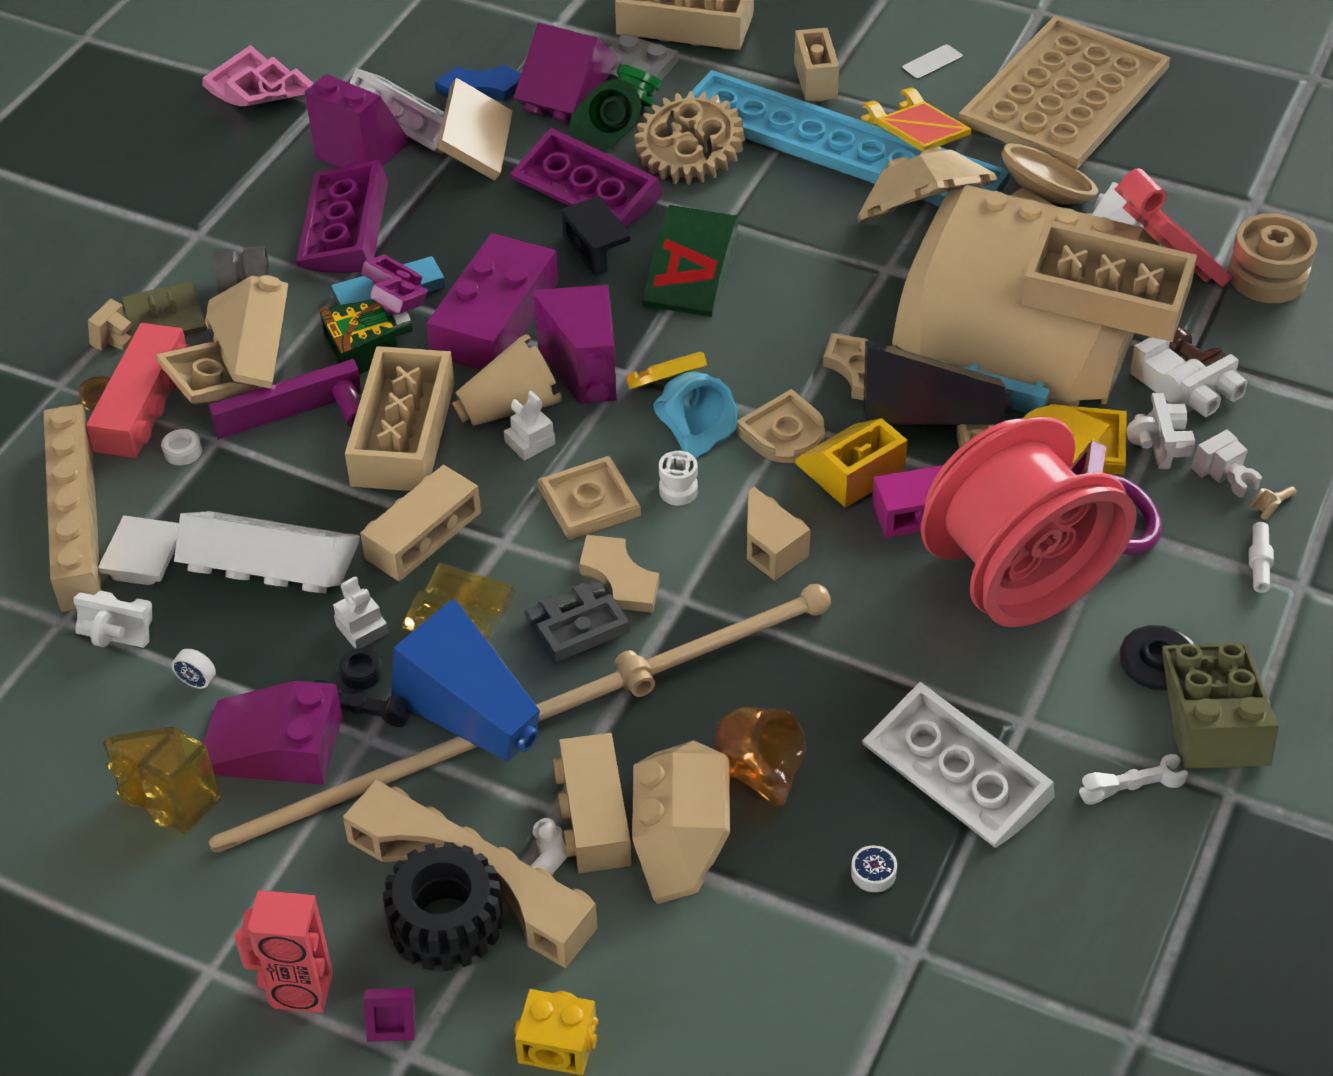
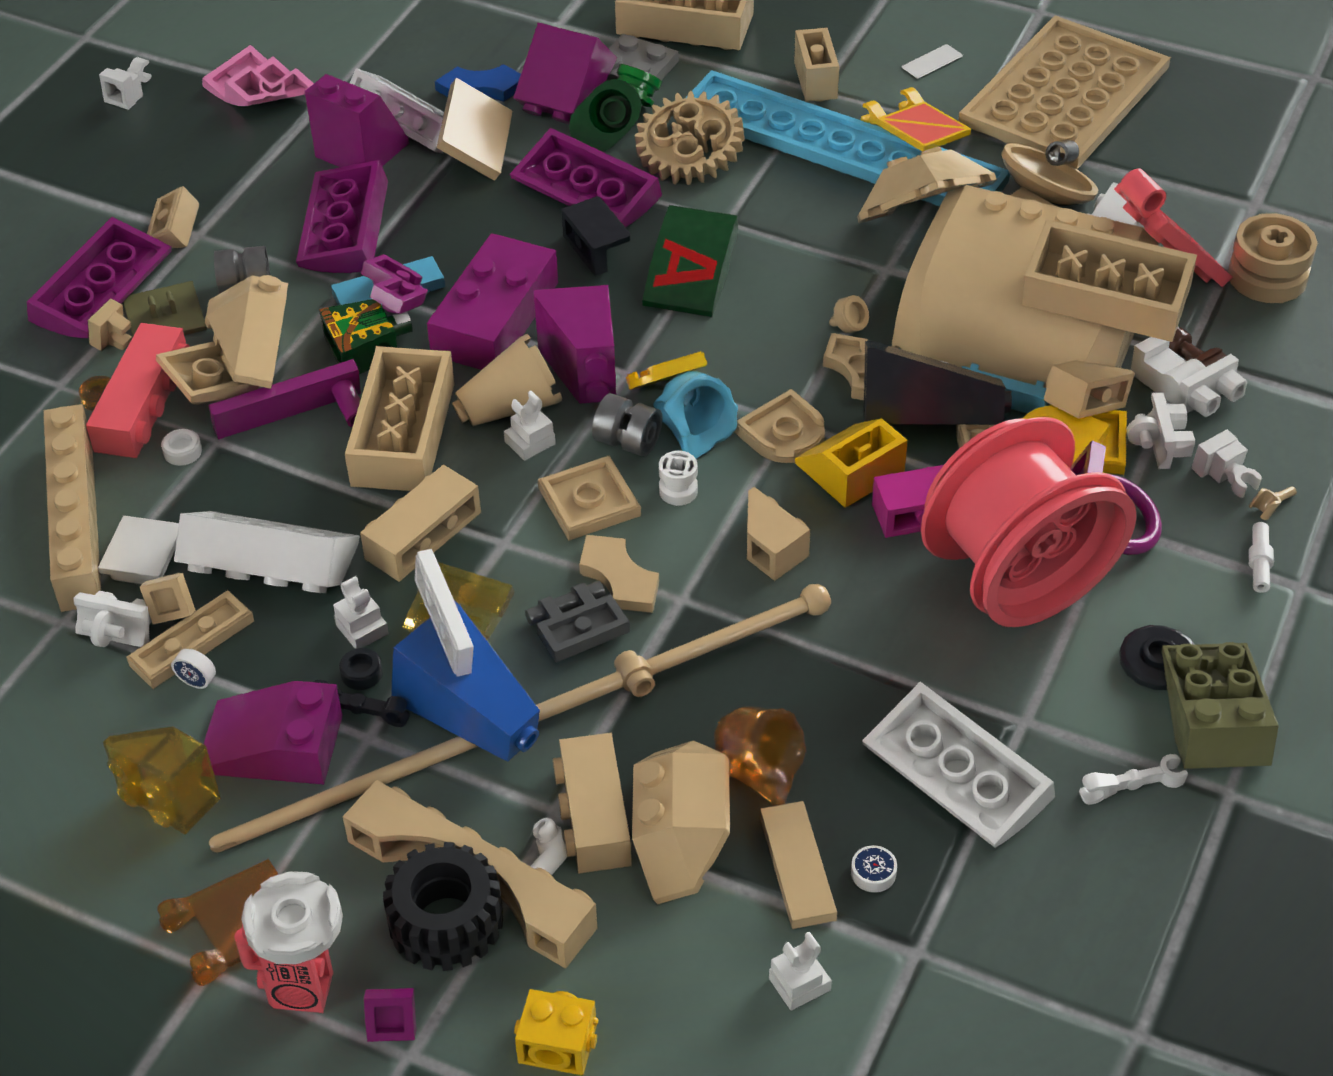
none -> magenta slope [27,217,172,338]
none -> white piece [99,57,152,110]
none -> tan tile [126,590,254,689]
none -> tan tile [140,573,196,625]
none -> tan slope [147,186,199,248]
none -> clear orange flag [157,859,279,986]
none -> white tile [241,872,343,964]
none -> white tile [415,549,474,677]
none -> flat silver wheel [592,393,662,457]
none -> tan tile [760,801,837,929]
none -> white piece [769,932,832,1011]
none -> tan tile [829,295,869,333]
none -> tan slope [1043,360,1135,419]
none -> black hinge [1045,139,1079,166]

